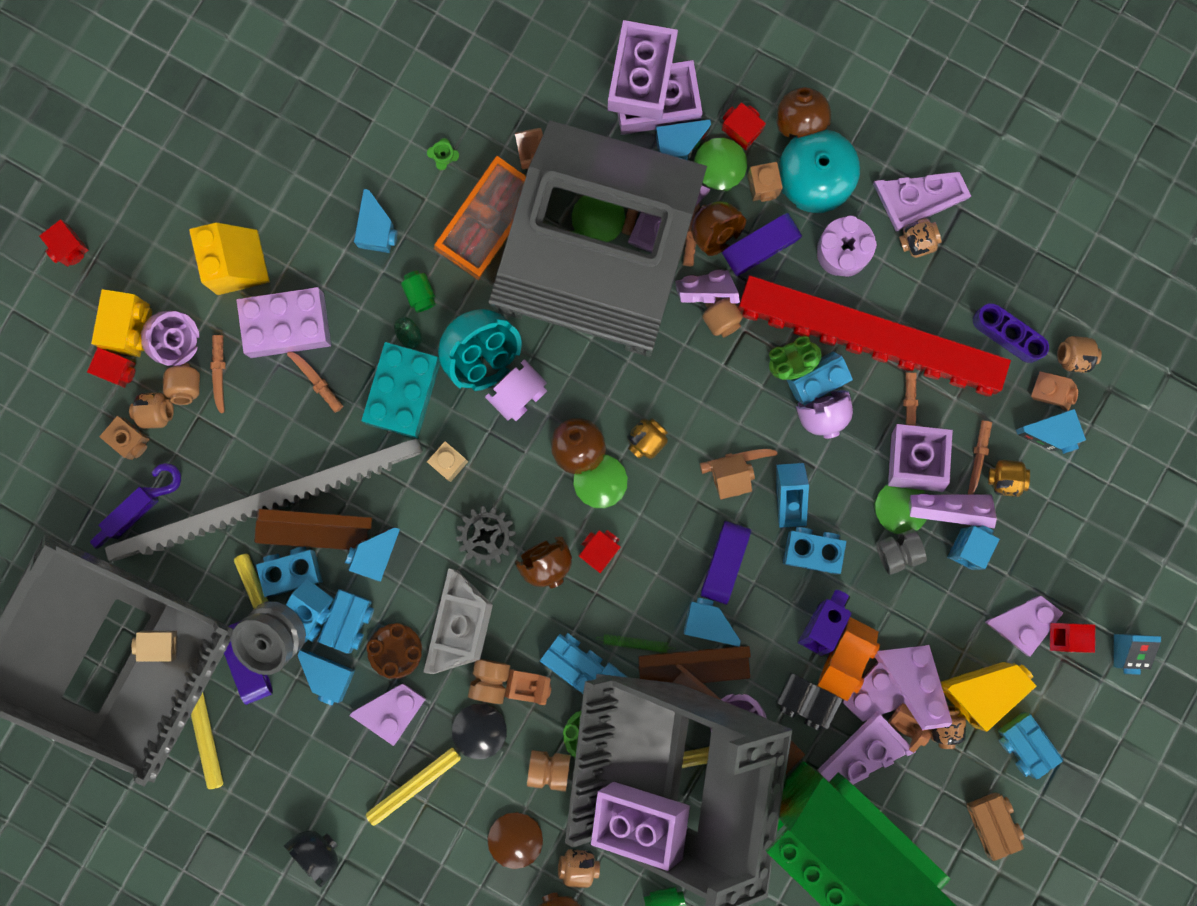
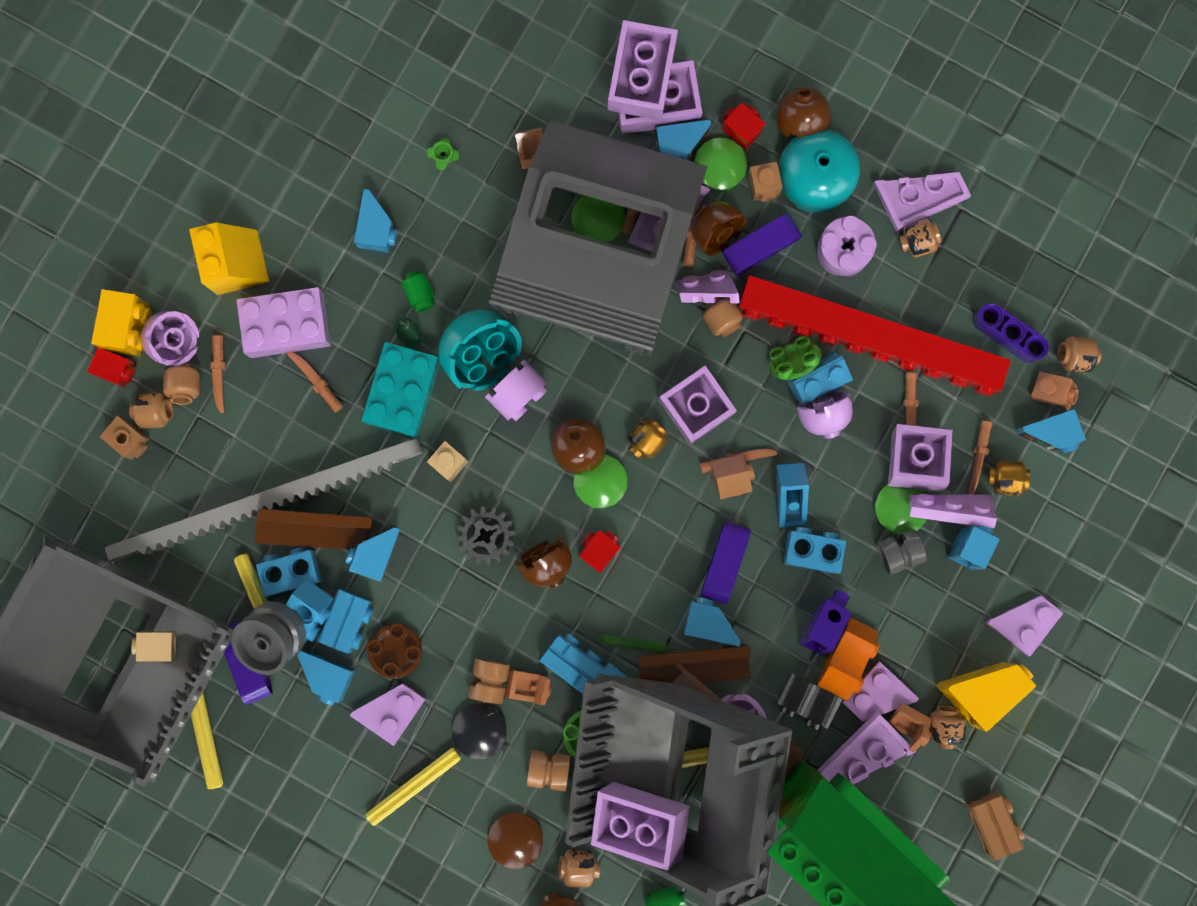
red brick [39,219,89,267] -> none
dark purple piece [90,463,182,549] -> none
black cylinder [284,830,338,888] -> none
light grey wing [424,568,493,674] -> none
clear brick [434,156,526,280] -> none
lavender wing [875,645,952,730] -> none
dark azure brick [998,712,1063,779] -> none
red brick [1050,623,1095,653] -> none
slope [1114,634,1161,674] -> none
none -> lavender brick [658,366,737,445]

